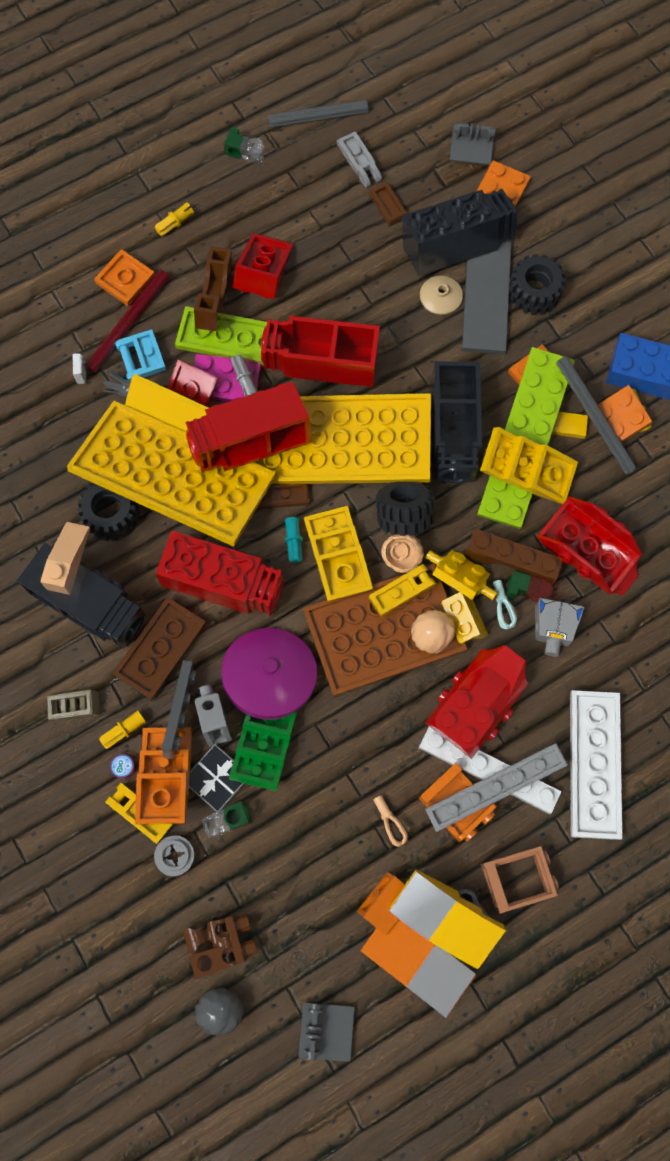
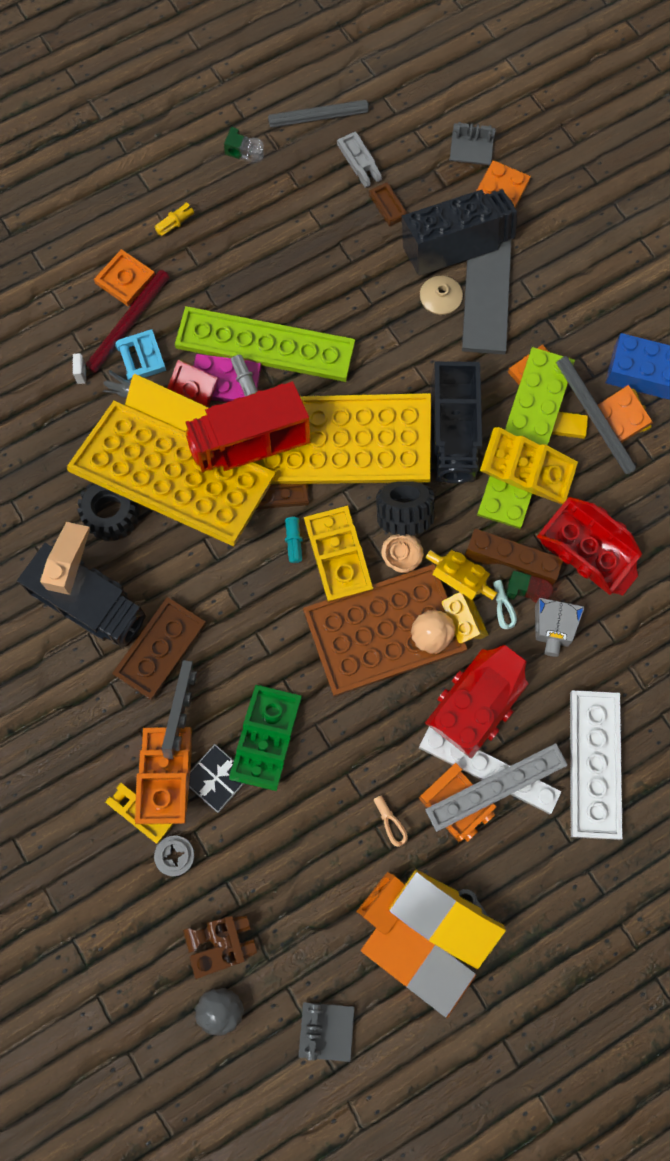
dark tan slope [47,690,100,720] -> none
yellow axle [99,710,146,749] -> none
tile [110,754,135,779] -> none
red piece [155,531,284,616] -> none
reddish brown arch [194,246,232,331] -> none
light grey torso [195,685,232,747] -> none
leg [202,801,253,839] -> none
magenta dish [221,628,317,720] -> none
red slope [233,233,293,299] -> none
red piece [261,316,380,387] -> none
yellow plate [369,564,437,617] -> none
nougat window [481,846,559,914] -> none
black tyre [509,254,566,316] -> none

